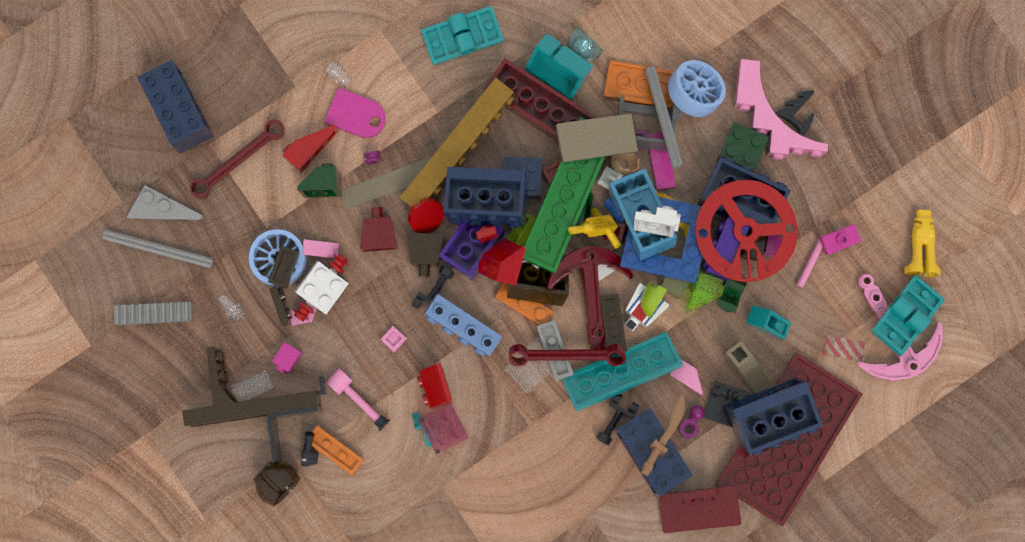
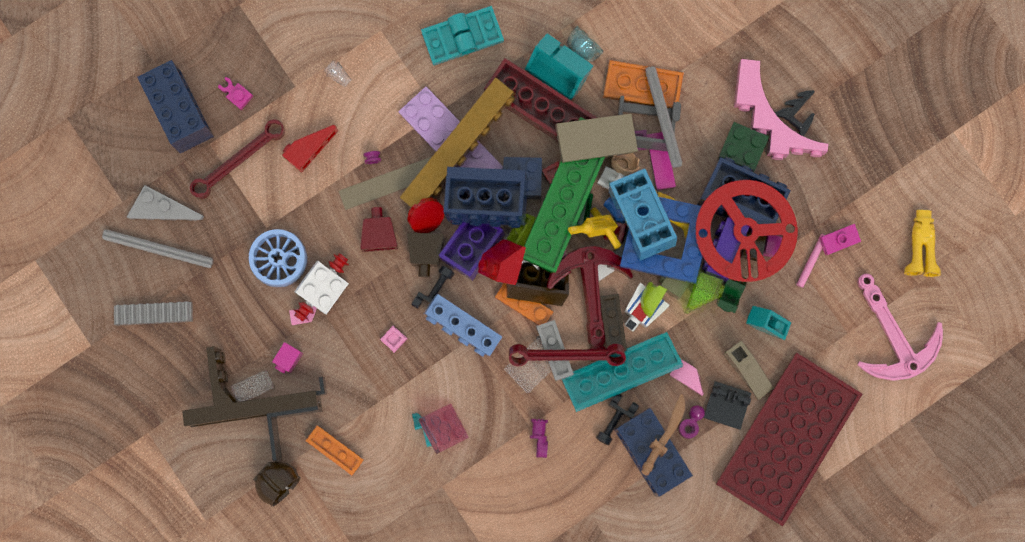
clear cone [218,294,246,322] -> none
dark brown plate [268,246,300,289] -> none
dark brown plate [269,286,293,327] -> none
dark green slope [297,163,342,198] -> none
black bar [301,431,319,467] -> none
bright pink sticker [303,239,339,258] -> none
dark pink tile [324,88,386,138] -> none
bright pink piece [326,368,390,431] -> none
red slope [417,363,453,409] -> none
red plate [476,225,498,243] -> none
white plate [634,206,681,237] -> none
dark red bracket [659,486,742,533] -> none
light blue piece [668,60,726,117] -> none
dark blue brick [725,377,823,455] -> none
clear tile [823,335,865,362] -> none
teal plate [870,275,945,357] -> none
none -> dark pink plate [218,77,253,110]
none -> lavender plate [398,87,503,169]
none -> magenta connector [530,419,548,458]

